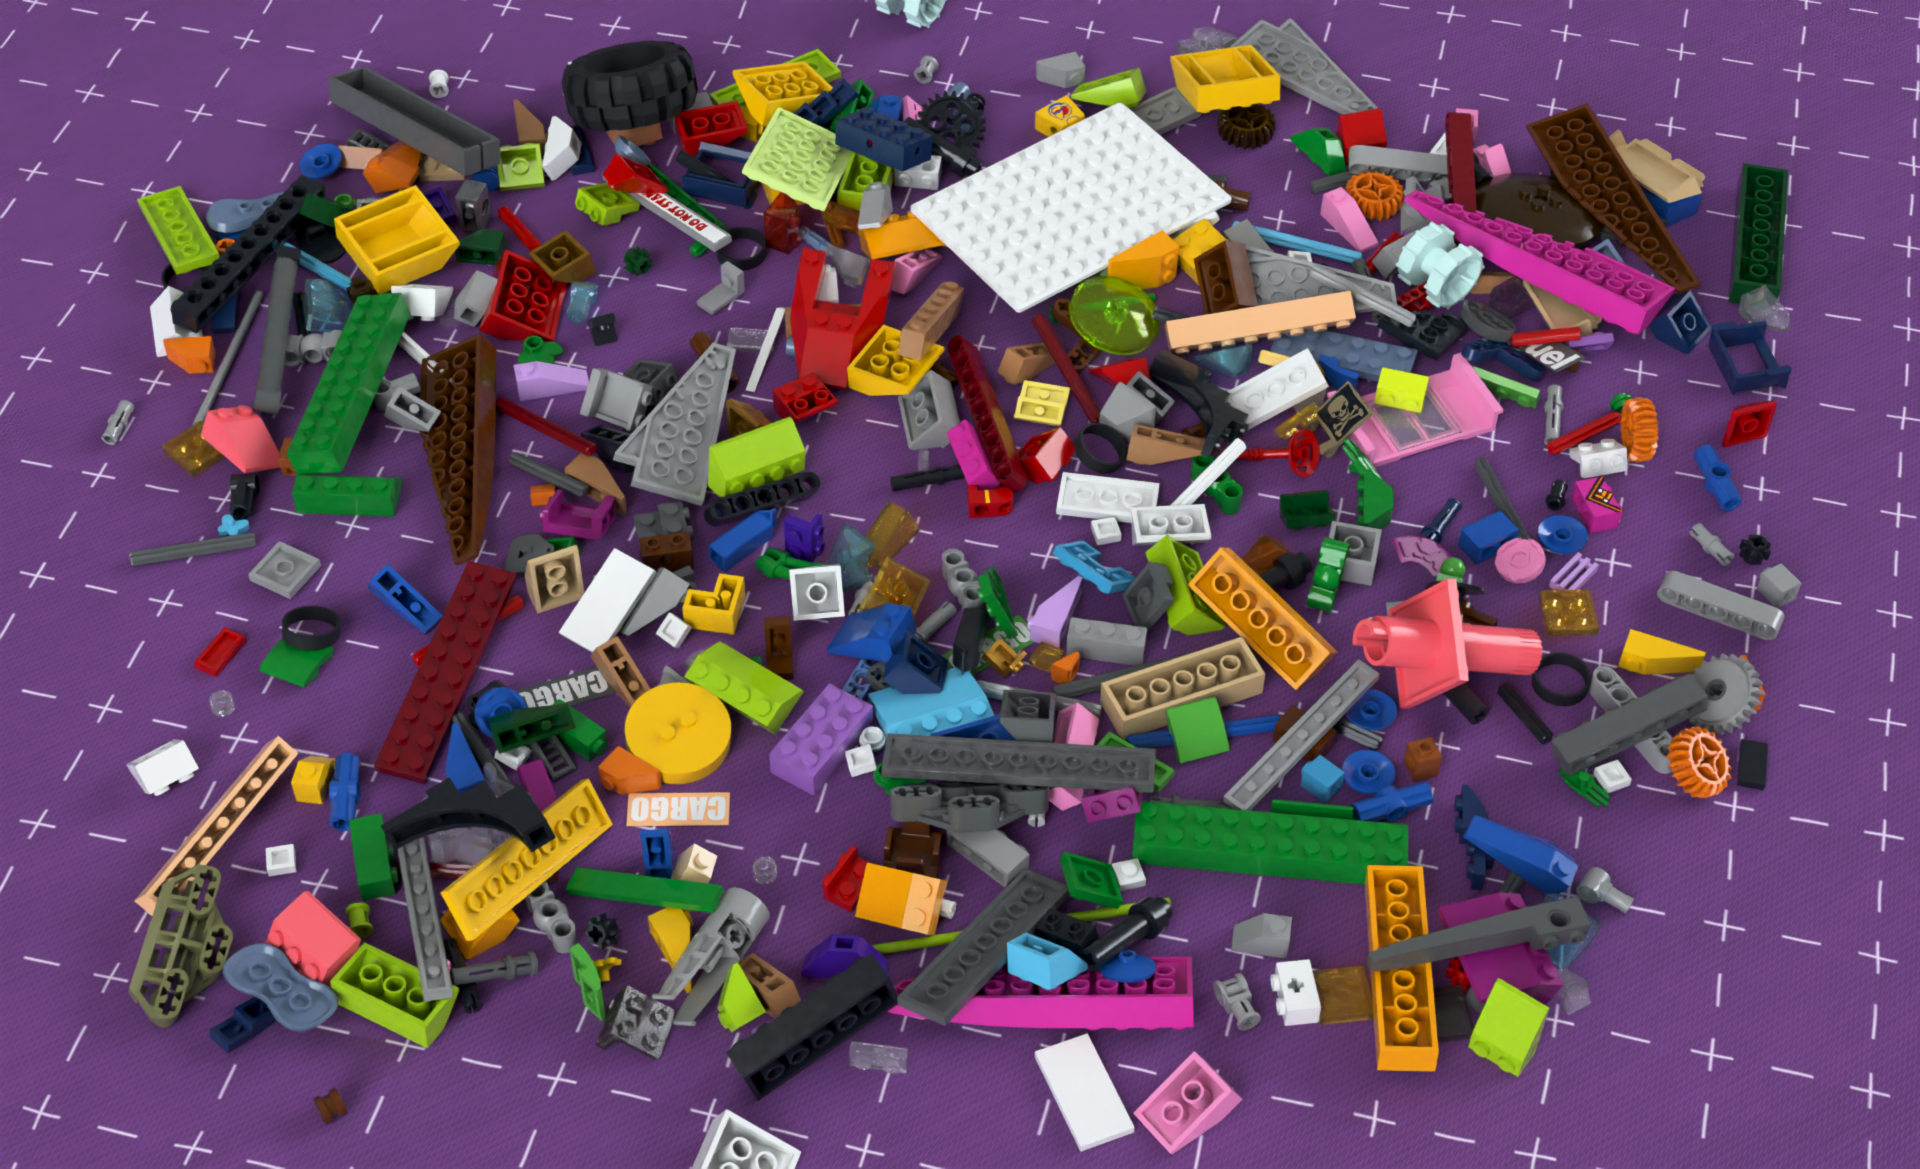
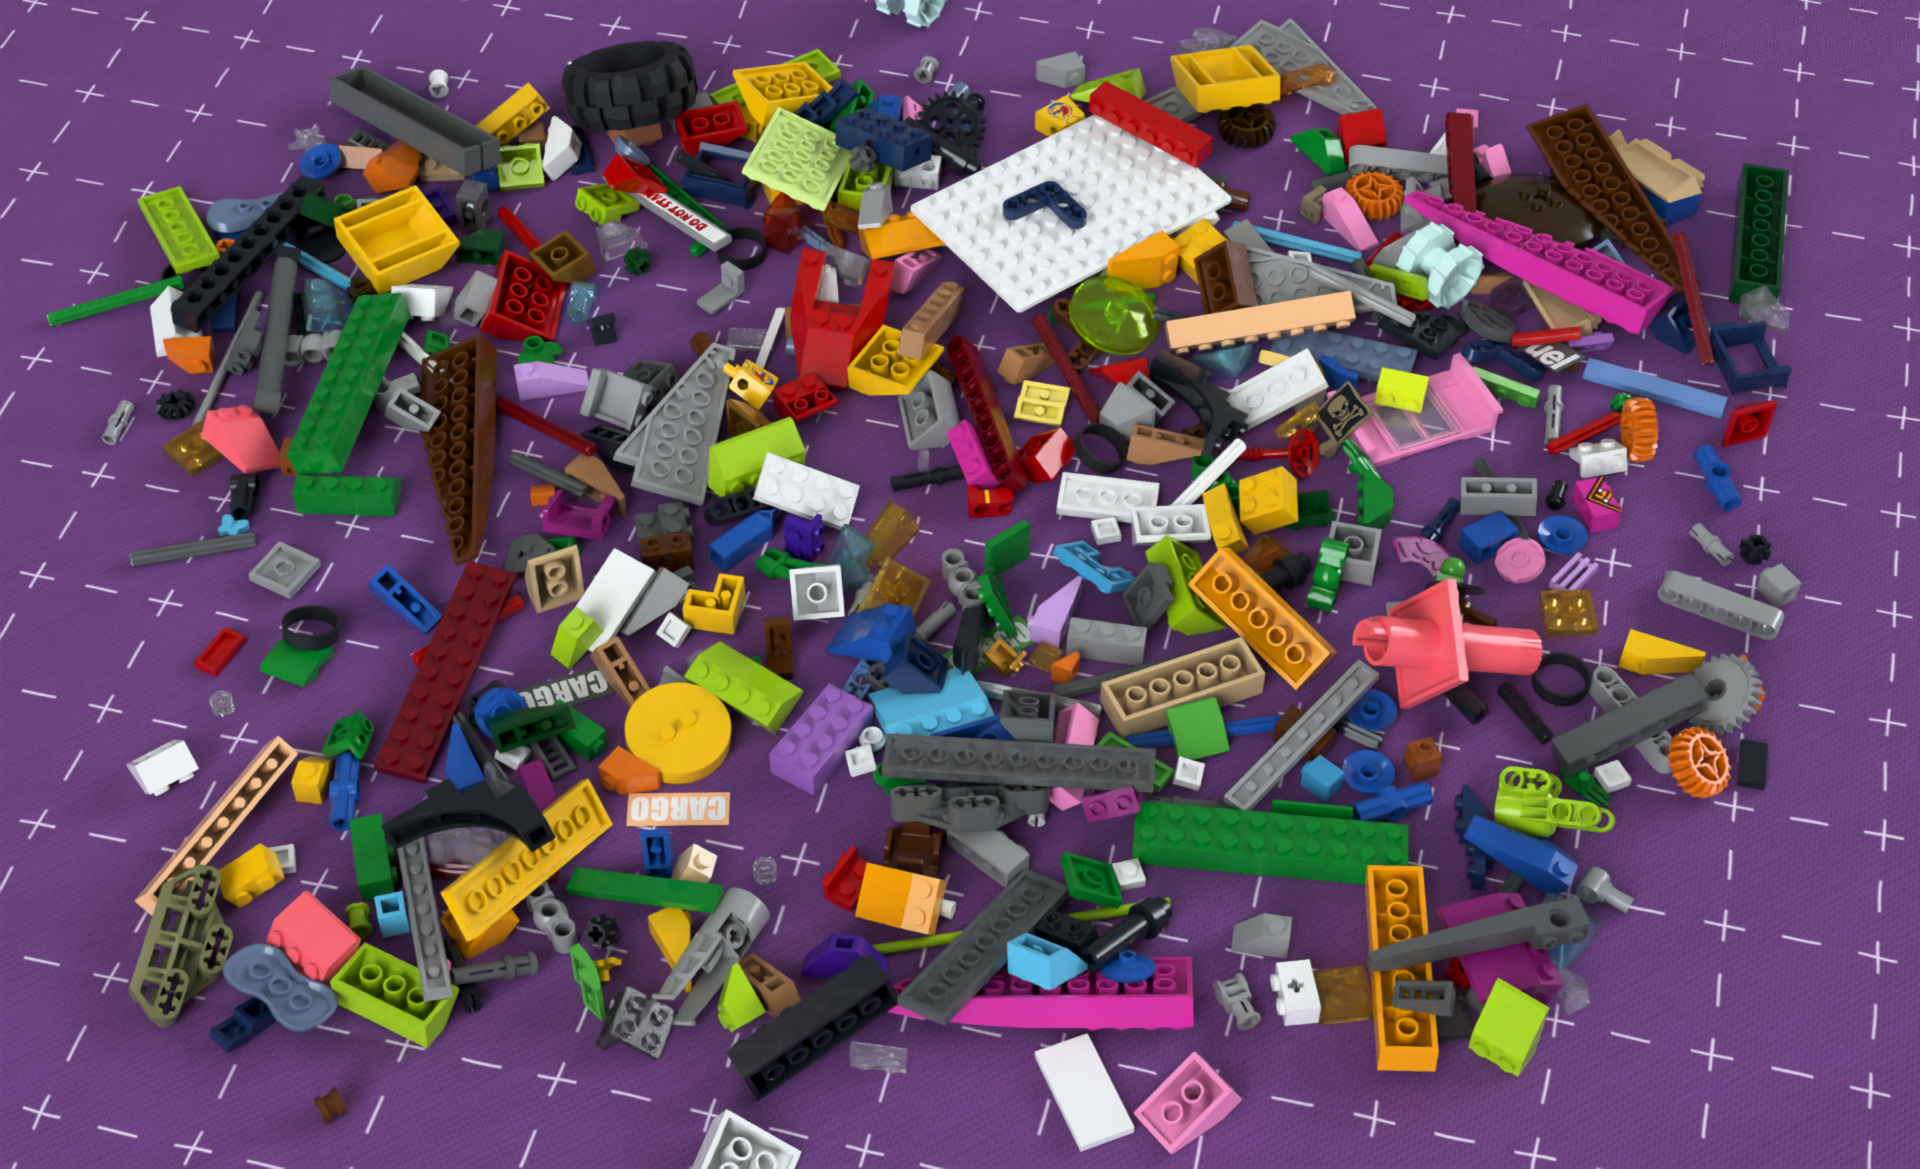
none -> green axle [47,275,185,326]
none -> black gear [156,389,195,420]
none -> yellow brick [219,843,285,908]
none -> dark grey plate [223,308,263,376]
none -> clear animal [288,126,327,153]
none -> green bracket [321,710,374,760]
none -> medium azure brick [374,891,411,938]
none -> green tile [424,329,449,354]
none -> yellow brick [476,82,550,147]
none -> lime slope [550,607,604,670]
none -> clear slope [595,221,648,261]
none -> yellow torso [721,359,779,410]
none -> white plate [753,453,860,532]
none -> dark grey gear [849,145,876,174]
none -> green tile [985,520,1030,575]
none -> dark blue beam [1003,181,1087,229]
none -> red brick [1089,81,1213,168]
none -> white plate [1172,756,1205,791]
none -> yellow slope [1202,484,1249,554]
none -> yellow brick [1239,466,1298,535]
none -> clear orange piece [1280,64,1336,99]
none -> dark tan bracket [1300,185,1327,224]
none -> lime tile [1369,263,1429,301]
none -> dark grey slope [1392,980,1456,1016]
none -> light grey brick [1460,477,1537,516]
none -> lime piece [1495,766,1615,838]
none -> medium blue tile [1582,358,1728,419]
none -> dark red axle [1672,232,1715,365]

